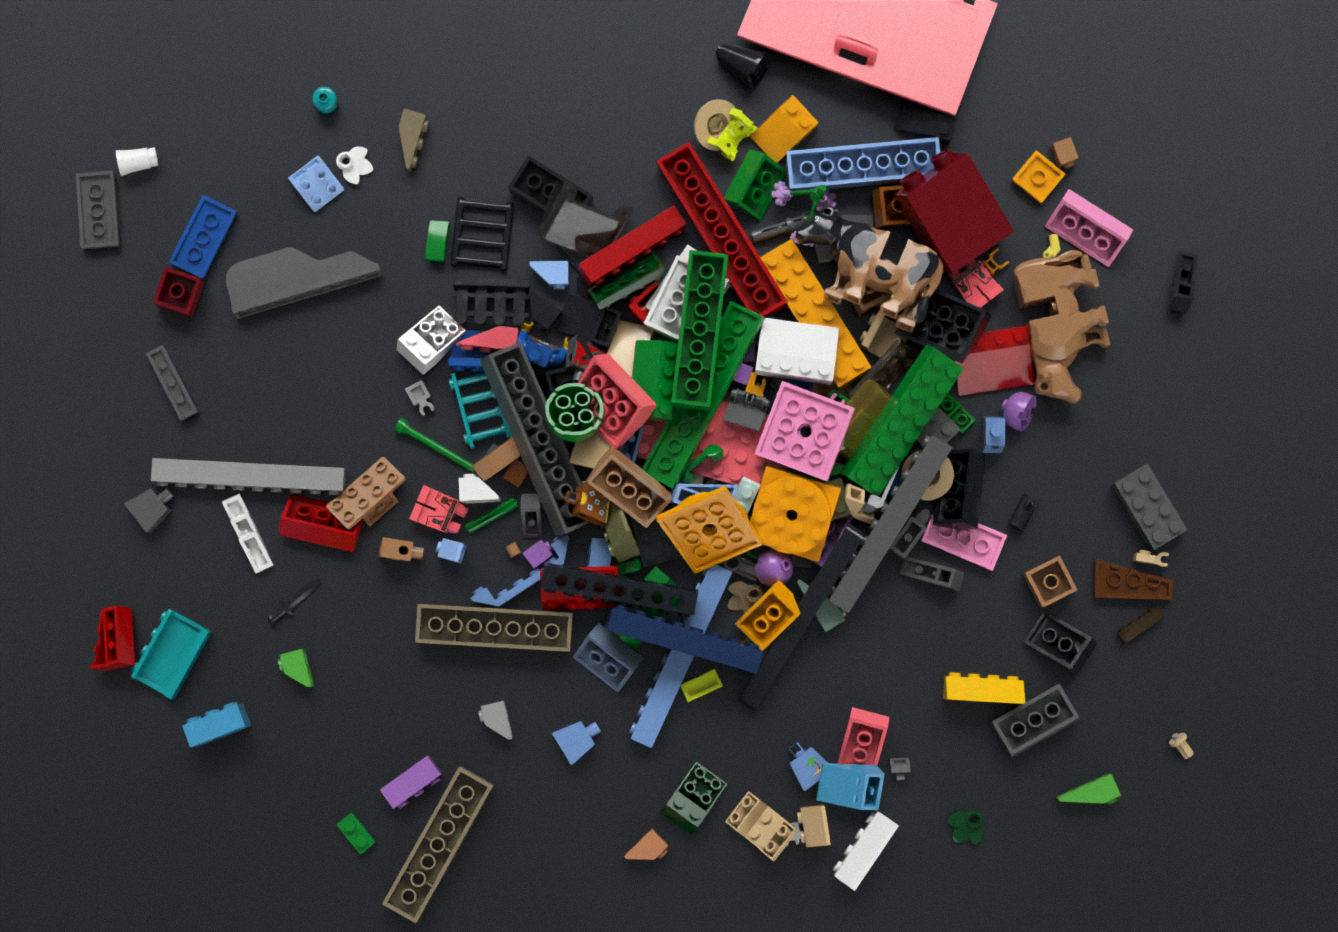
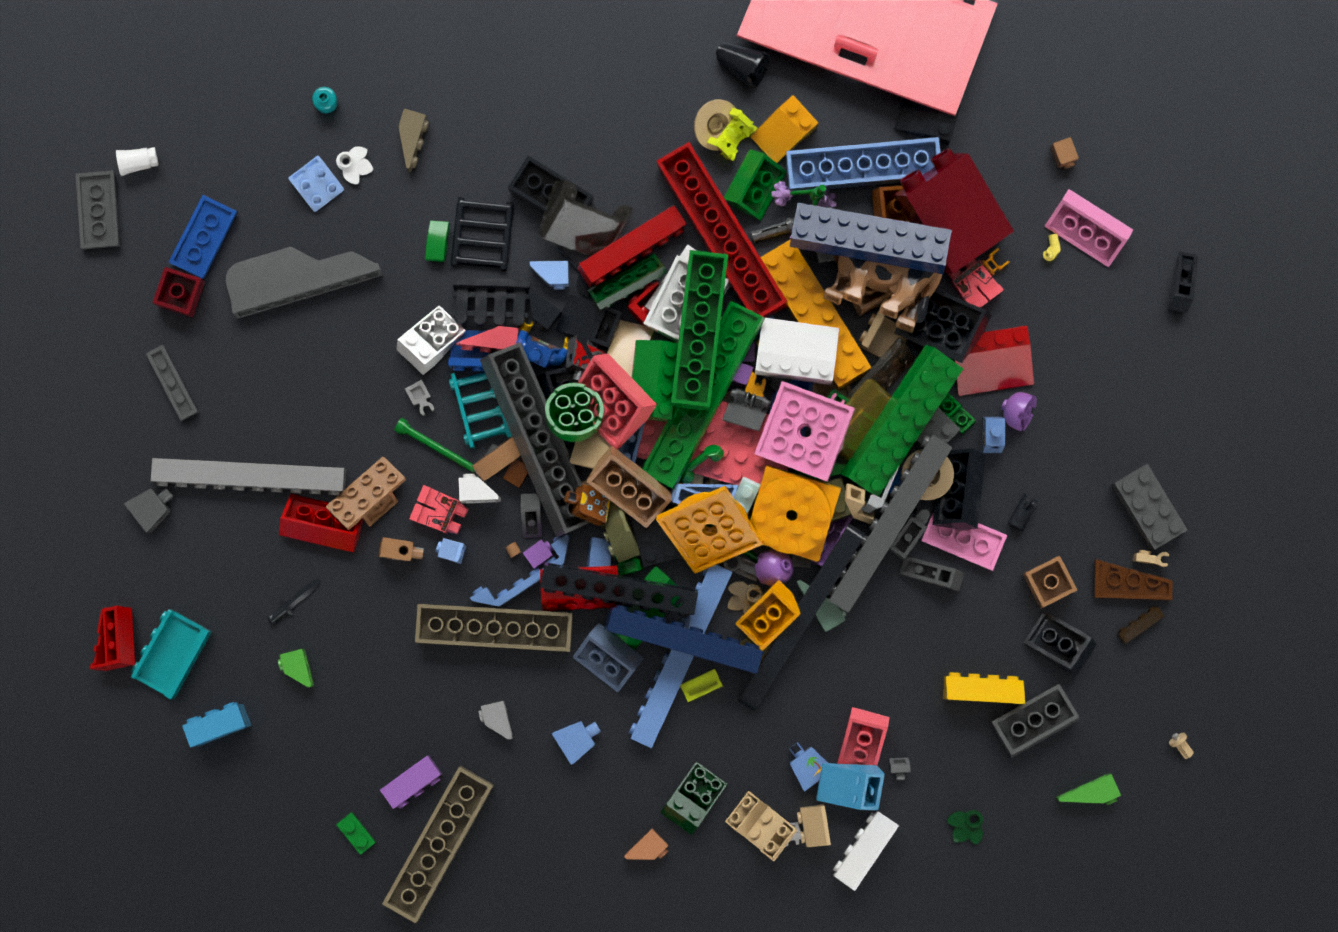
white slope [222,493,273,573] -> none
green axle [465,498,518,533] -> none
light orange plate [1011,150,1065,204] -> none
medium nougat animal [1013,250,1111,404] -> none
none -> brick [790,203,952,274]

